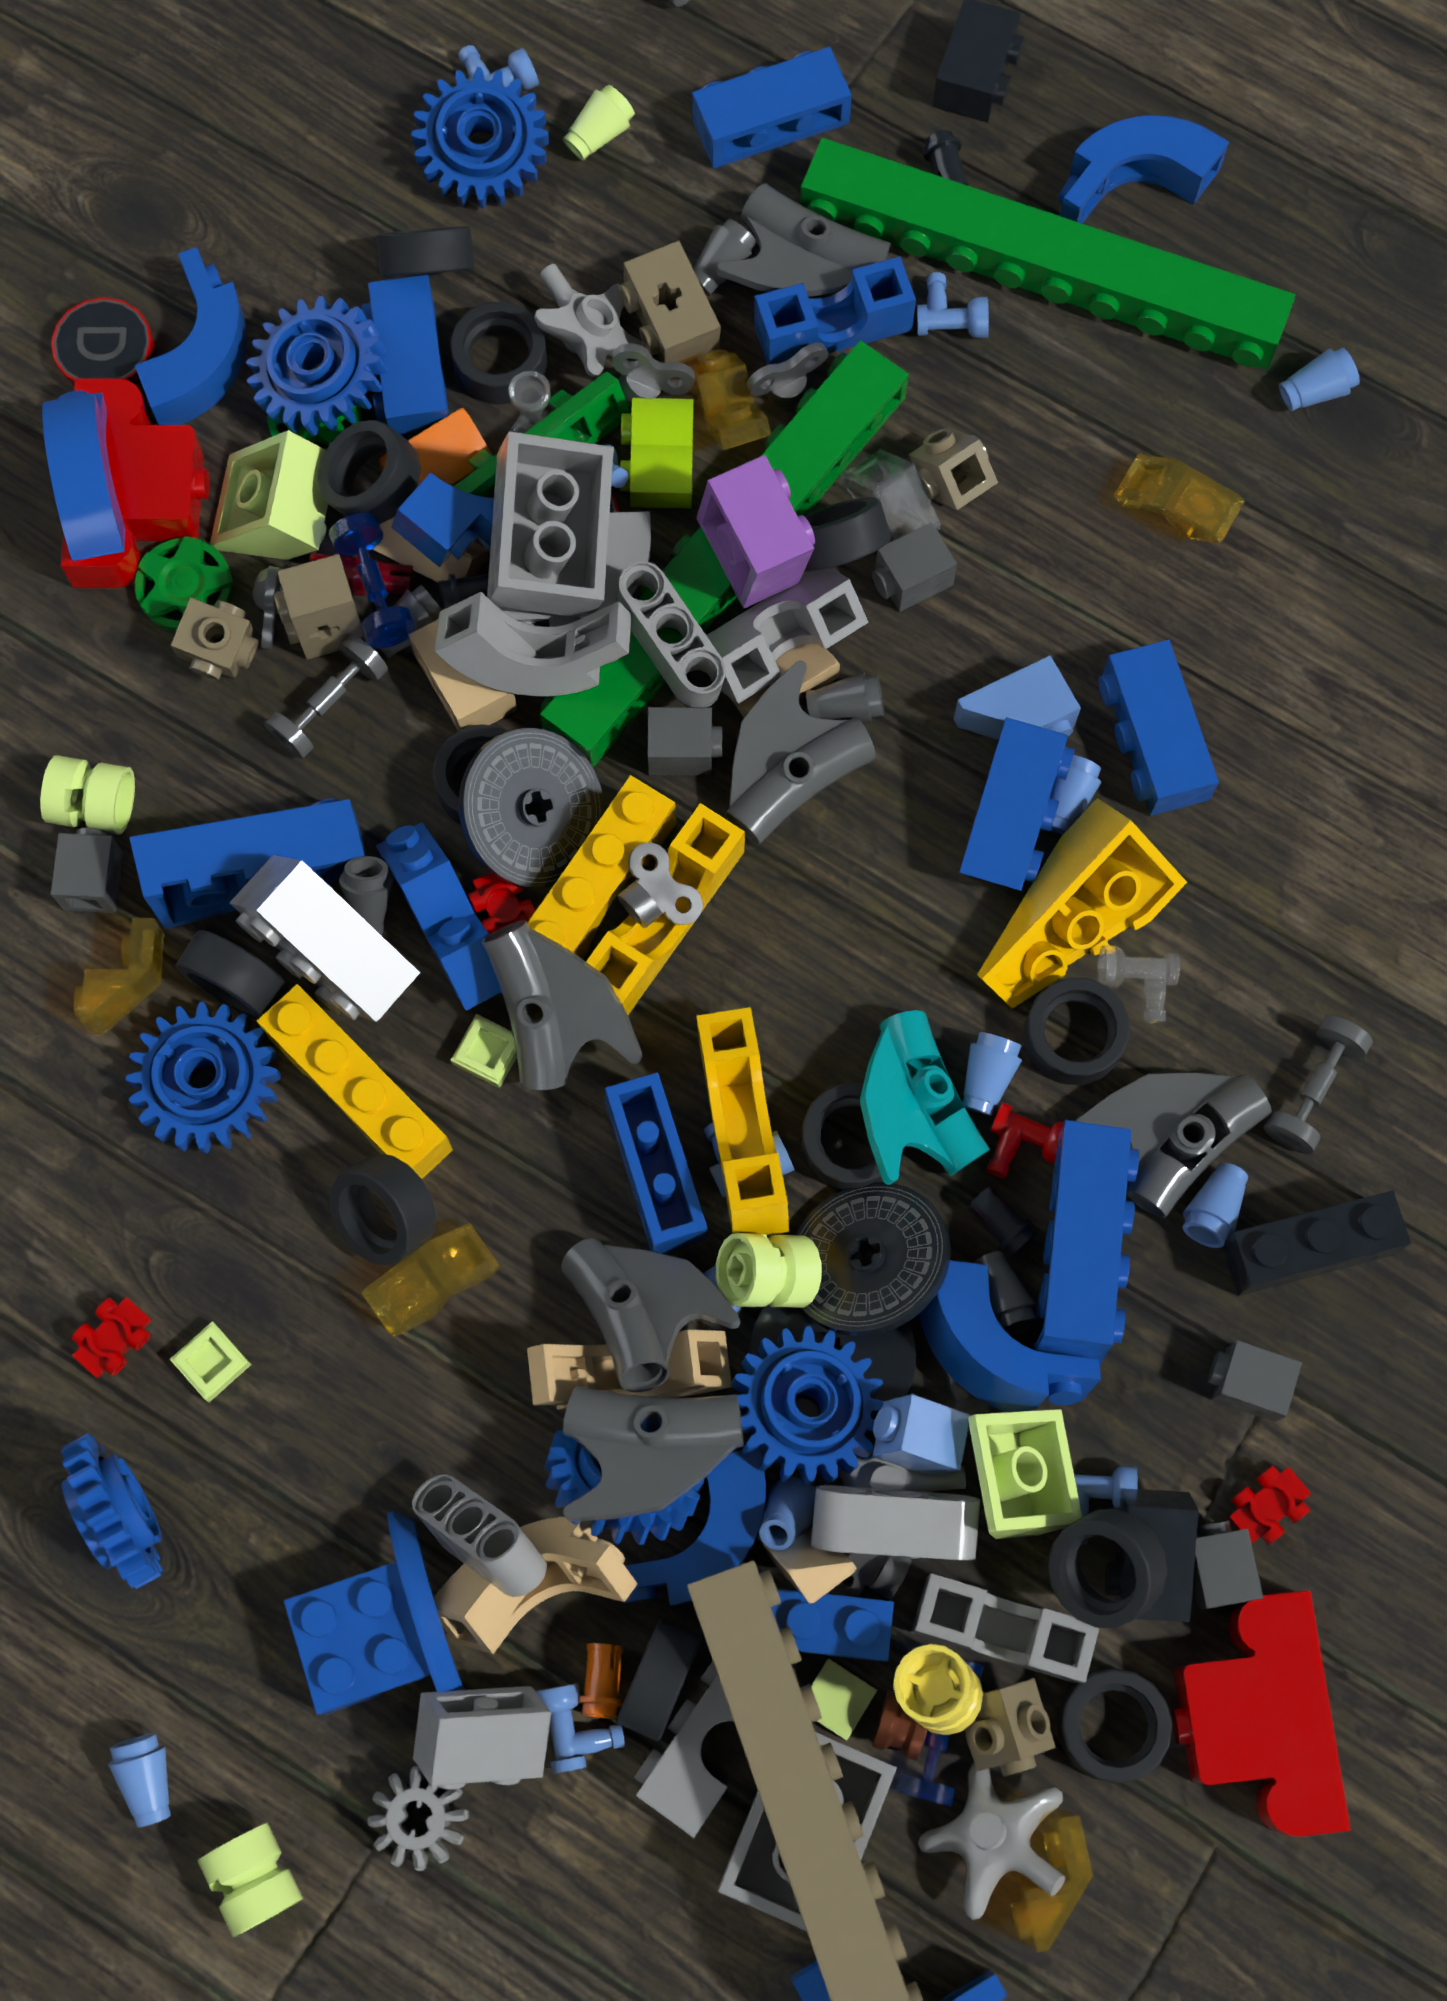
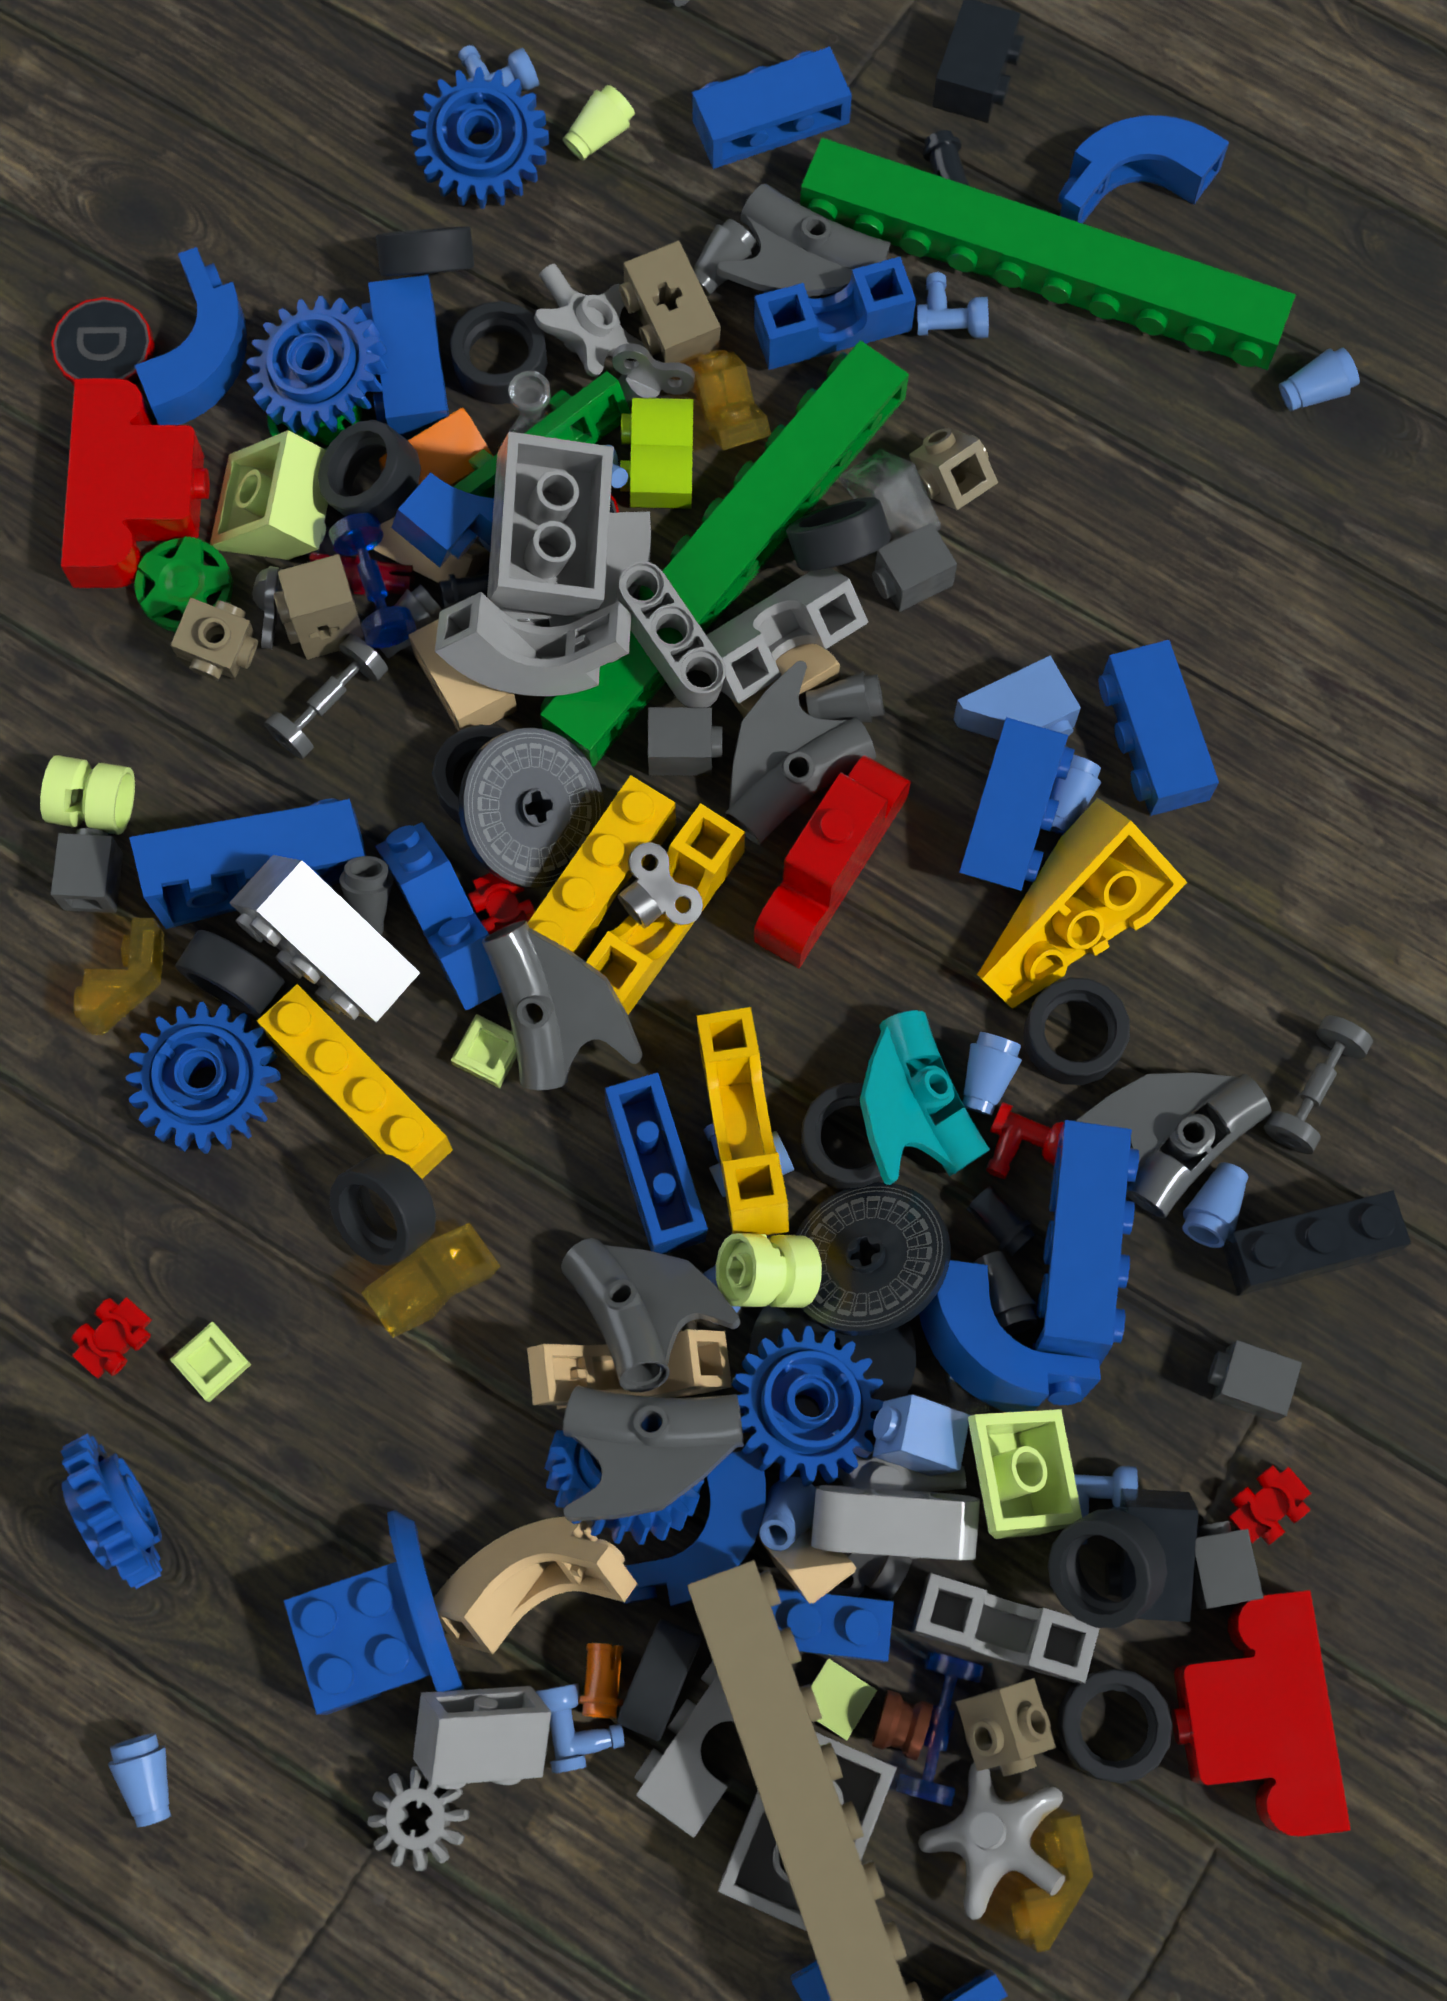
blue arch [42,390,126,561] -> none
yellowish green wheel [197,1823,303,1937] -> none
light grey beam [412,1474,547,1597] -> none
medium lavender brick [696,455,815,609] -> none
flat silver piece [746,342,828,408] -> none
light yellow wheel [893,1644,983,1735] -> none
clear piece [1098,945,1180,1023] -> none
clear yellow slope [1114,454,1245,544] -> none
none -> red brick [754,755,911,969]

